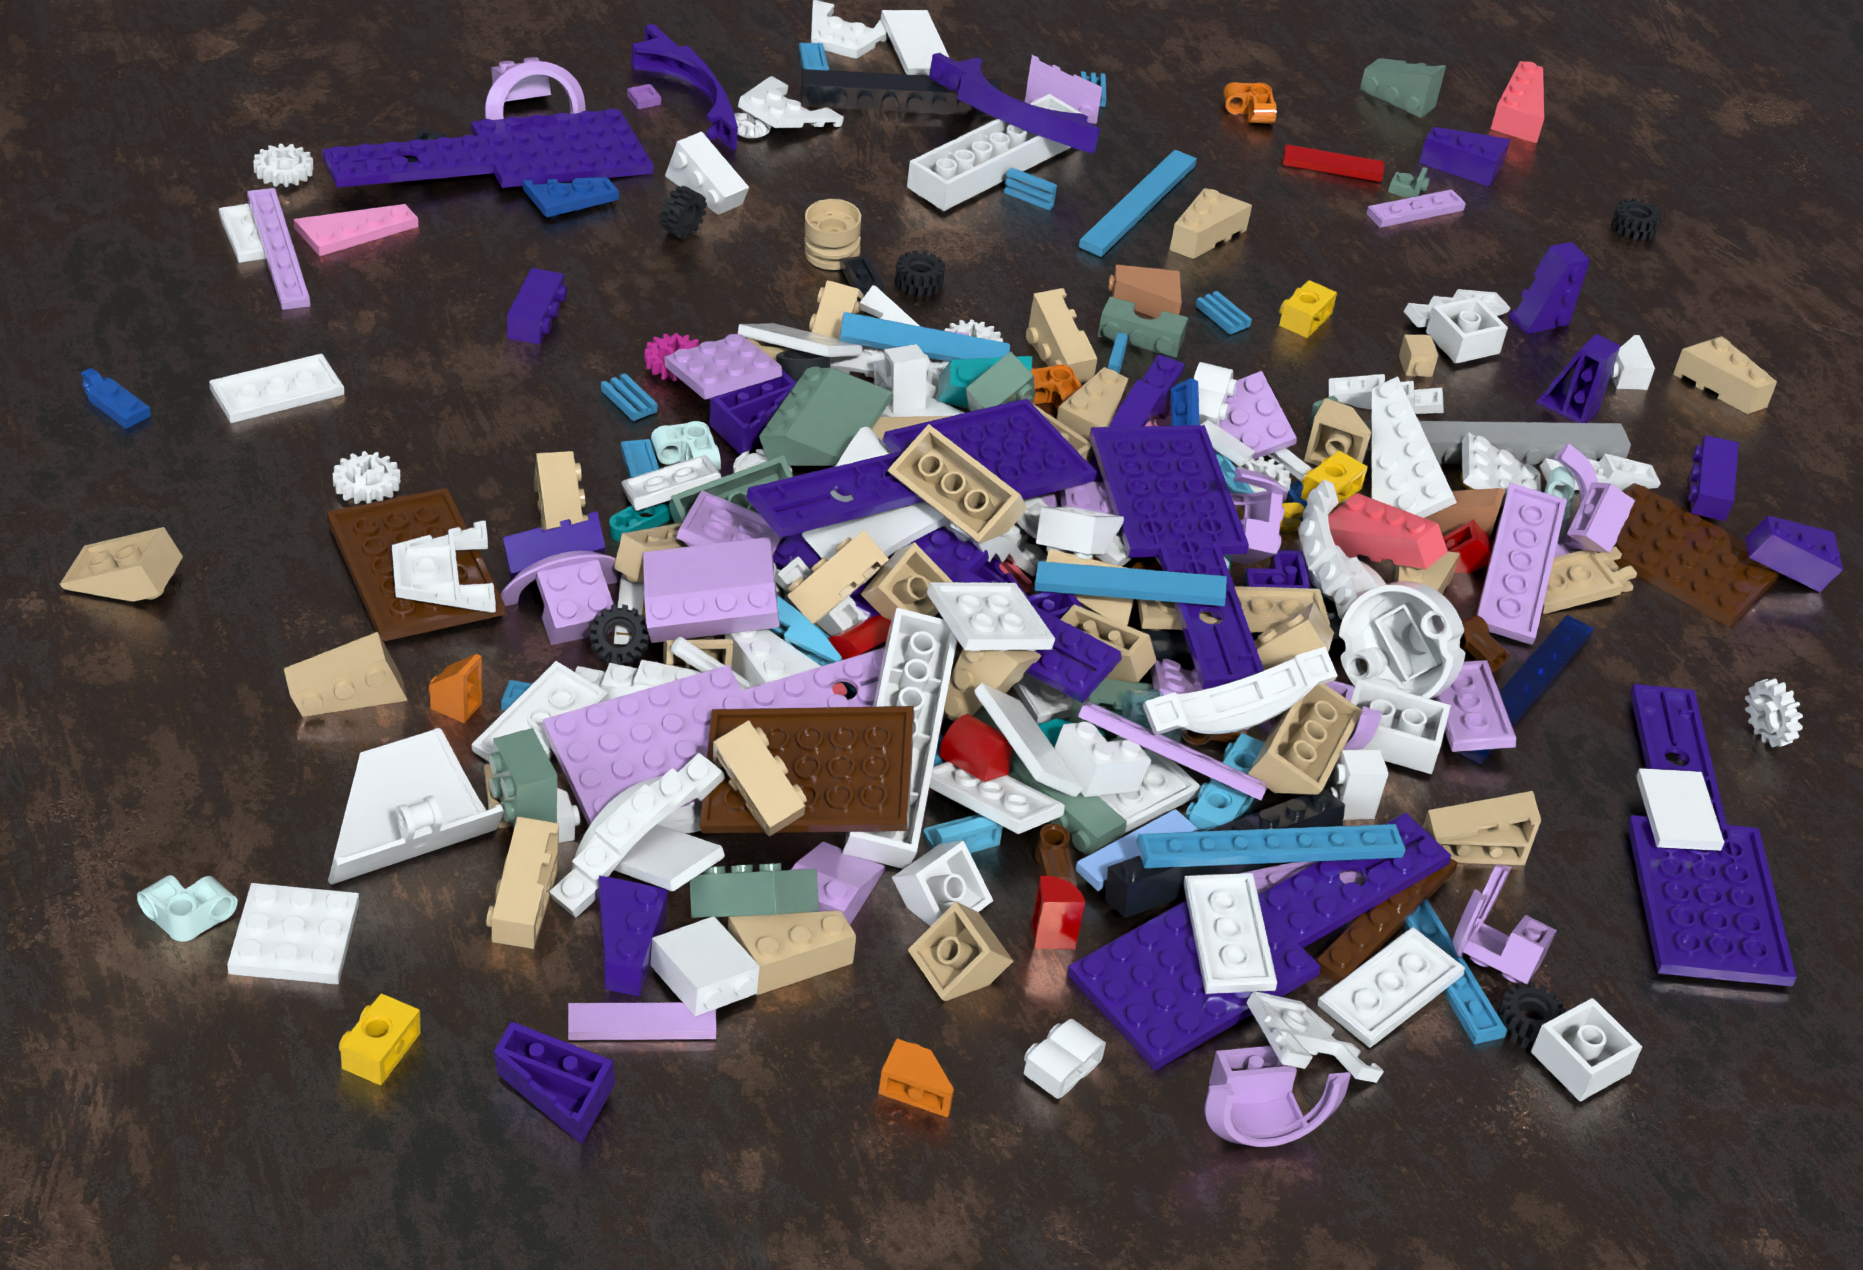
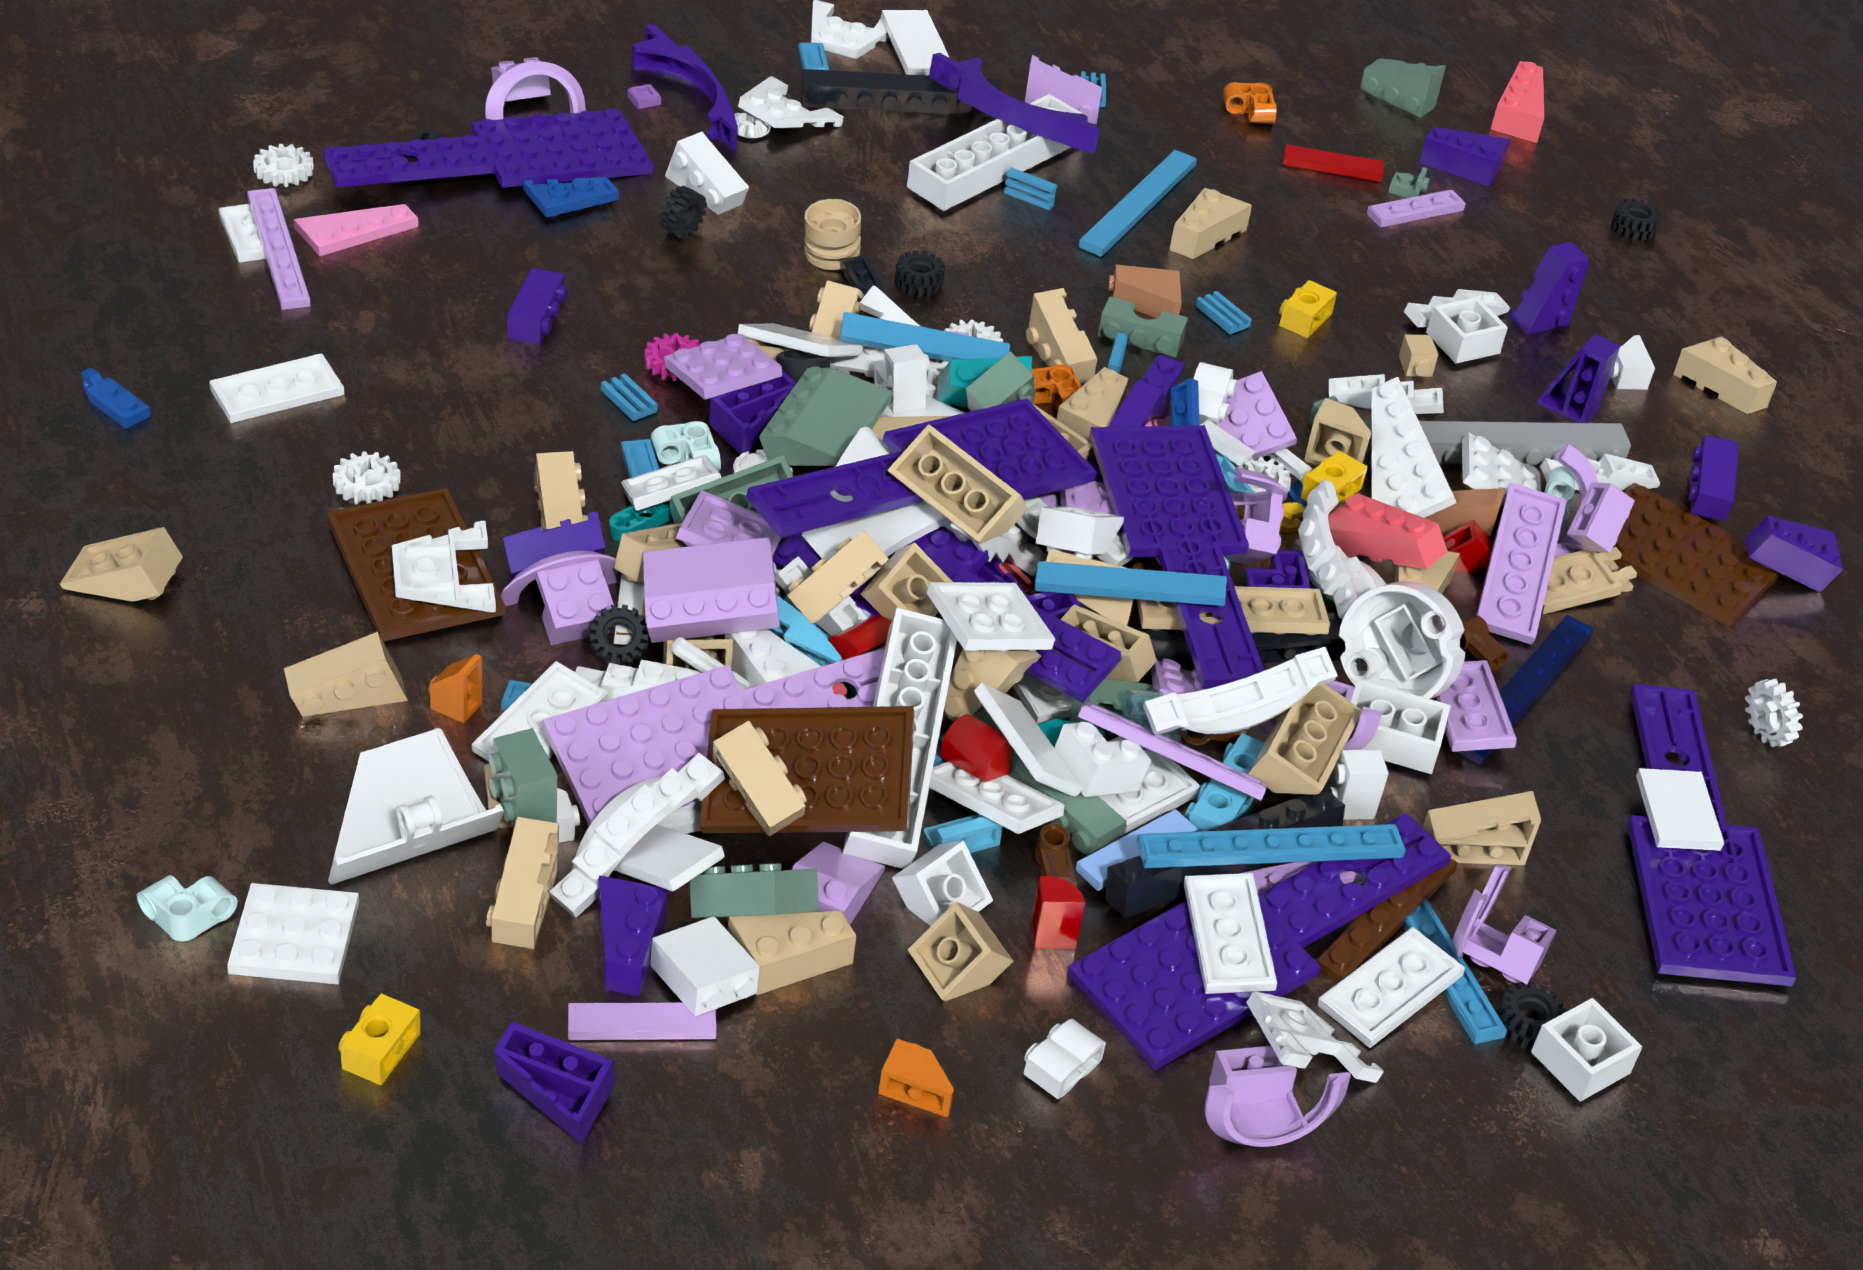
tan wedge [1254,602,1334,671] -> none

